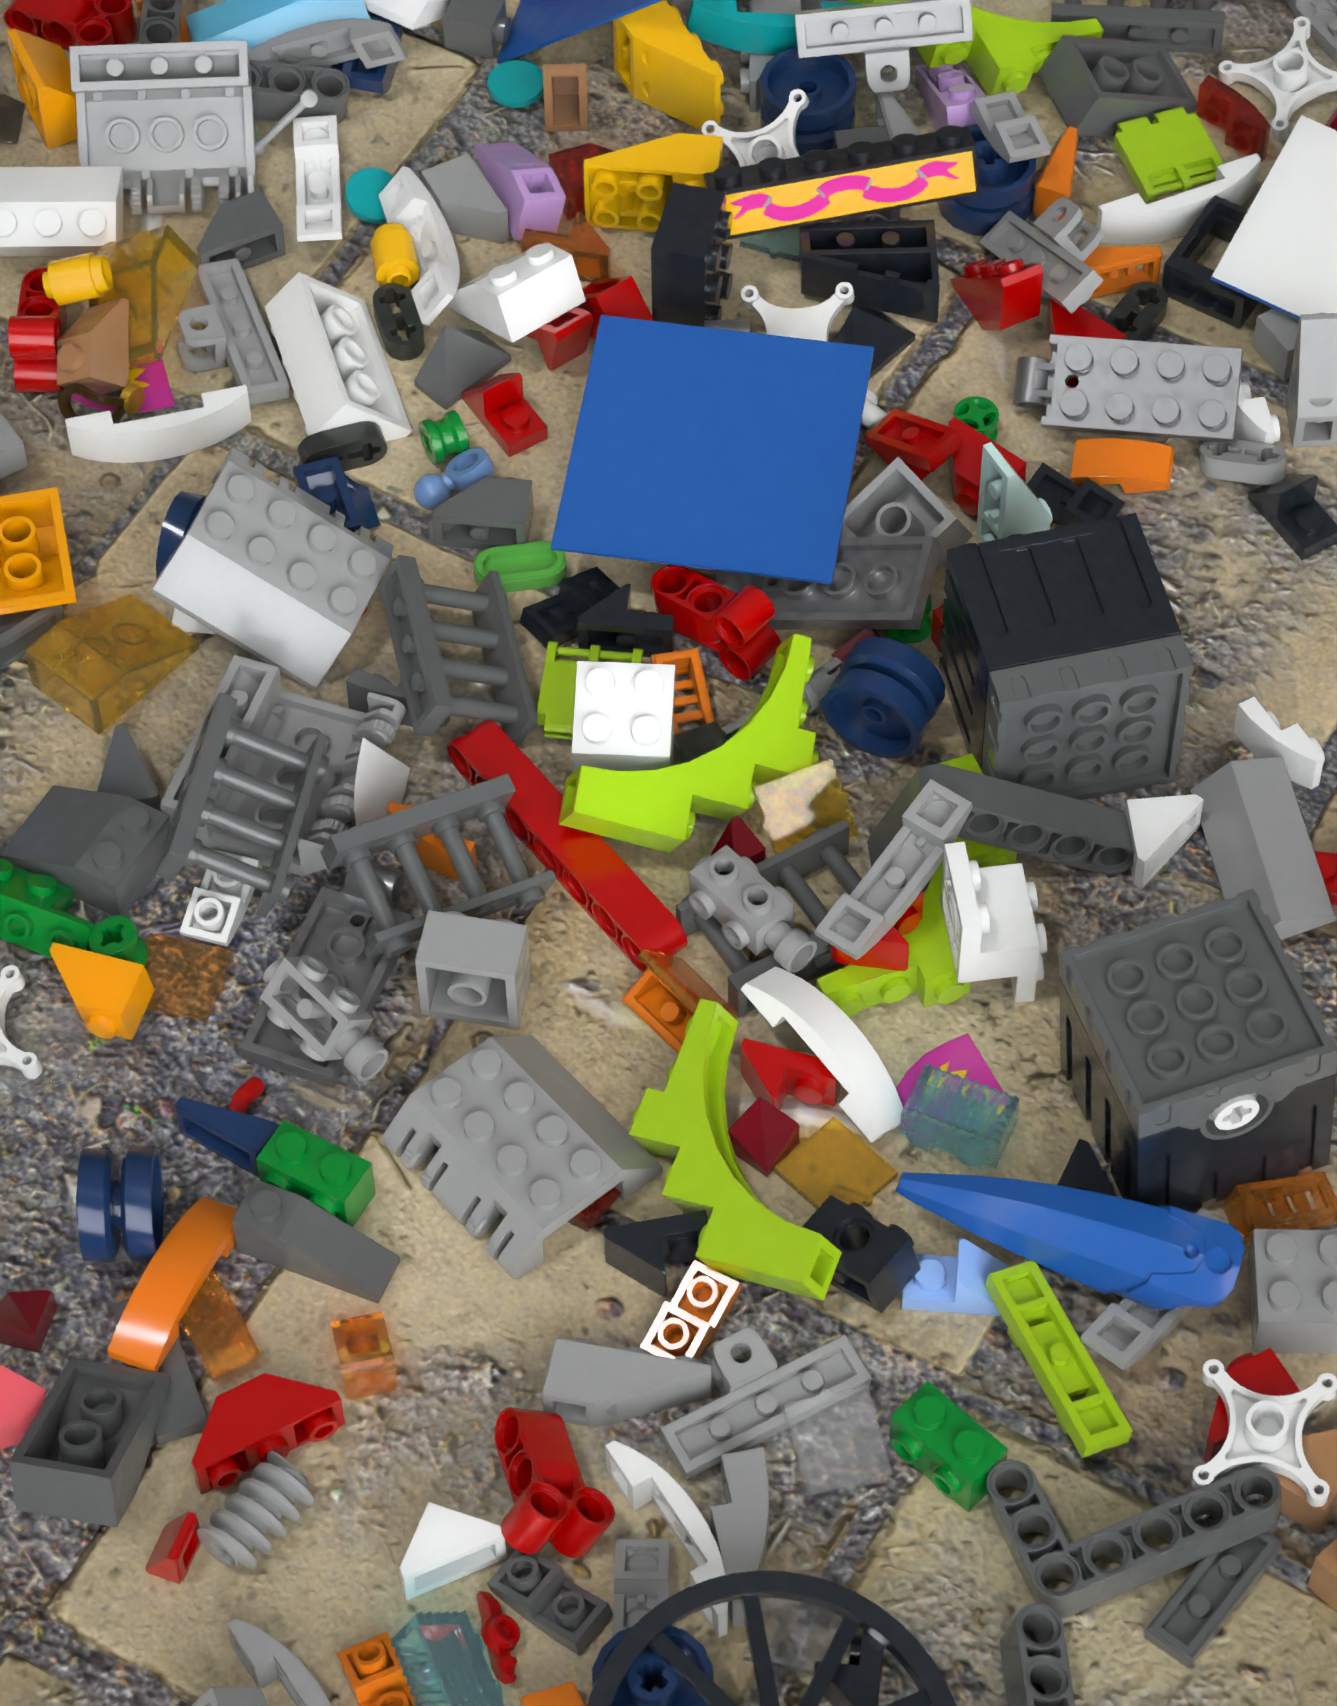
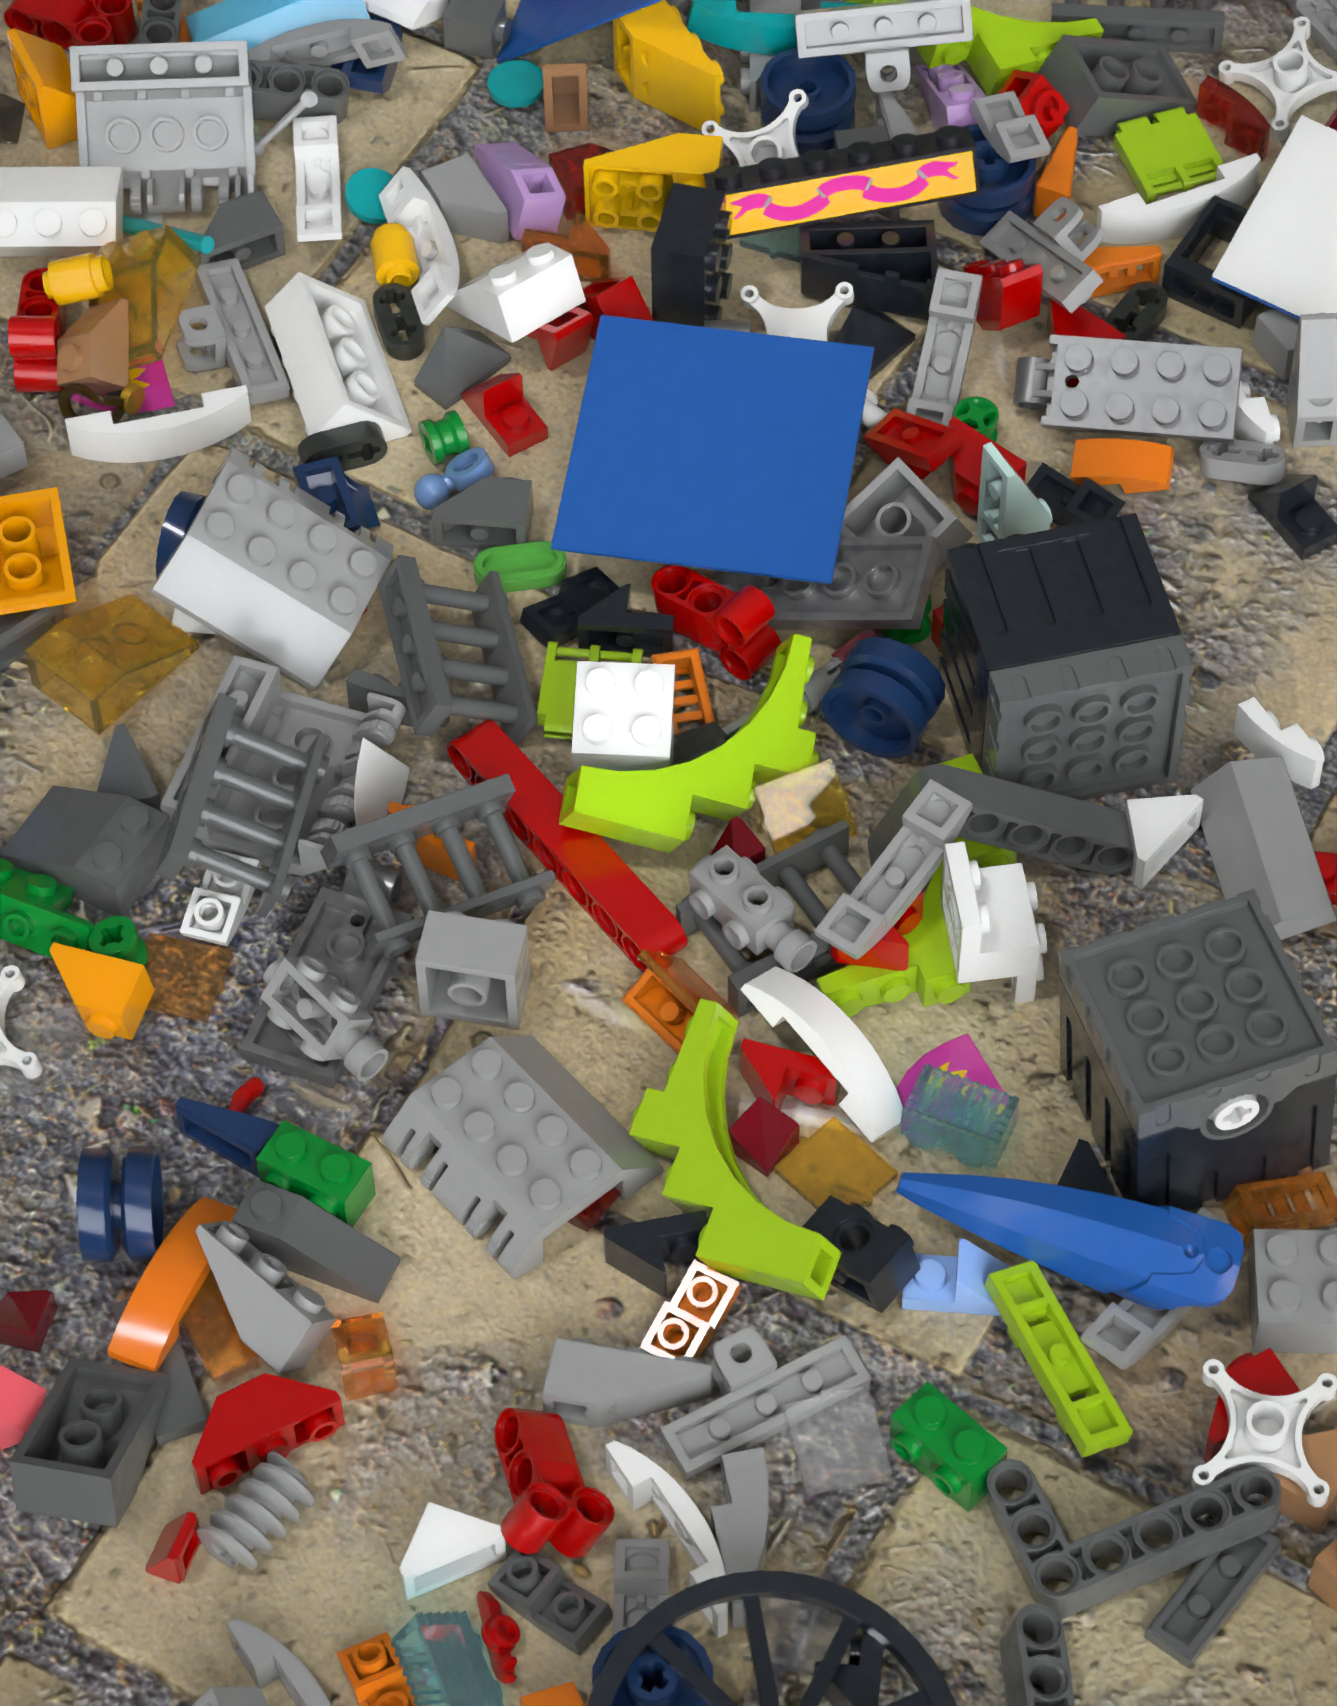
none -> teal bar [123,215,214,254]
none -> light grey slope [195,1221,337,1373]
none -> light grey slope [906,268,983,426]
none -> red brick [997,69,1071,140]

